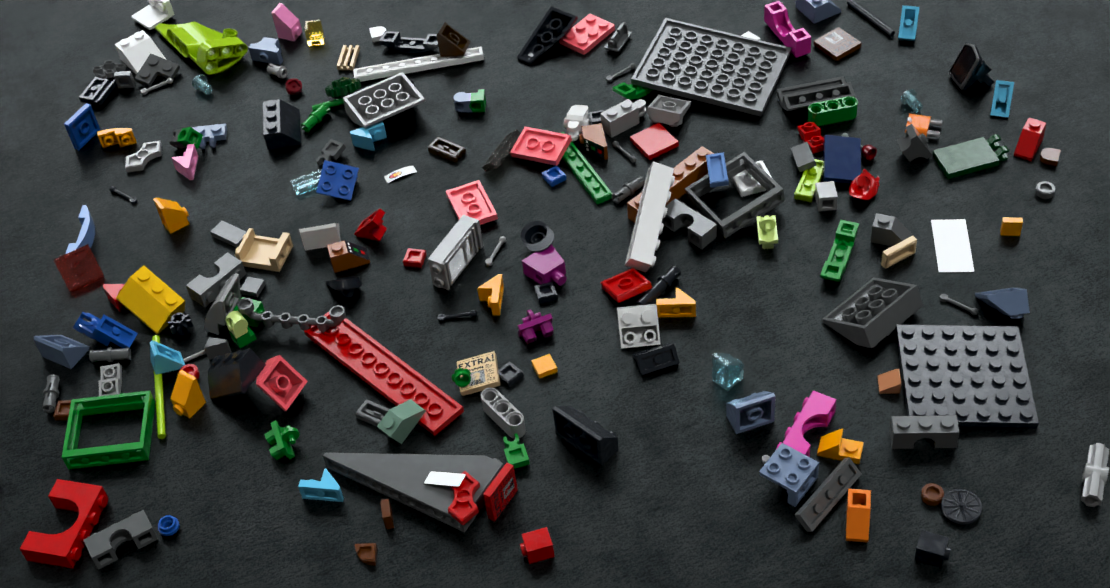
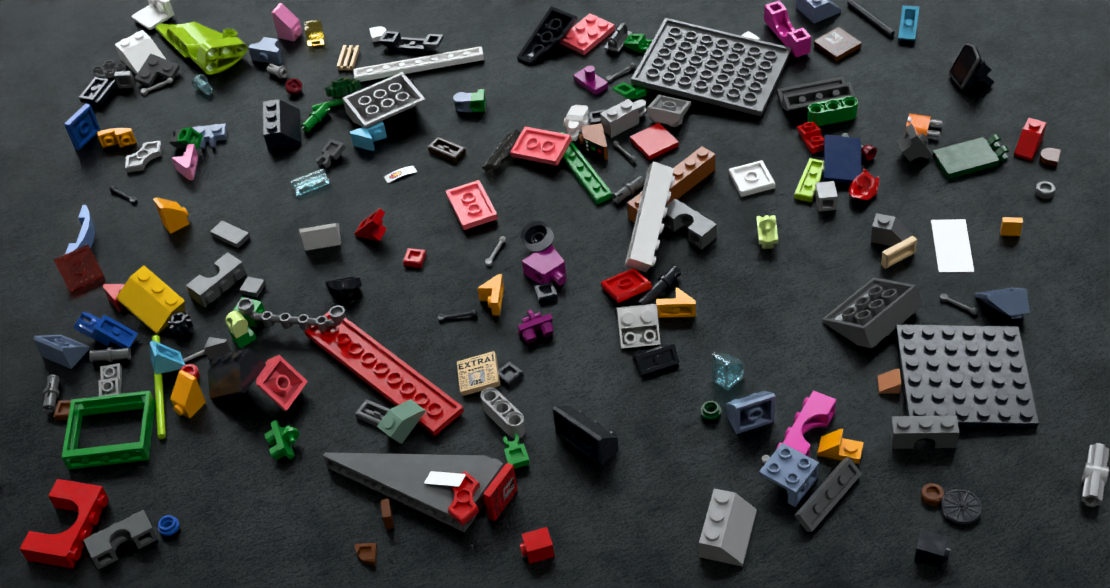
light grey slope [204,273,241,335] -> none
tan panel [235,228,293,272] -> none
medium azure slope [298,468,344,502] -> none
blue hinge [316,160,359,201] -> none
dark orange slope [327,240,370,273] -> none
light grey door [428,215,483,290] -> none
dark brown slope [437,22,471,57] -> none
green plate [452,368,471,387] -> none
light orange tile [531,354,558,379] -> none
blue tile [542,166,567,187] -> none
dark grey window [685,152,785,238] -> none
medium blue tile [706,152,729,187] -> none
tile [791,142,816,172] -> none
green slope [820,220,859,282] -> none
orange slope [845,489,871,542] -> none
clear light blue piece [900,89,923,112] -> none
medium azure slope [990,80,1014,118] -> none
none -> magenta tile [573,66,608,95]
none -> green slope [623,34,653,54]
none -> light grey slope [699,489,757,566]
none -> dark green plate [701,401,721,420]

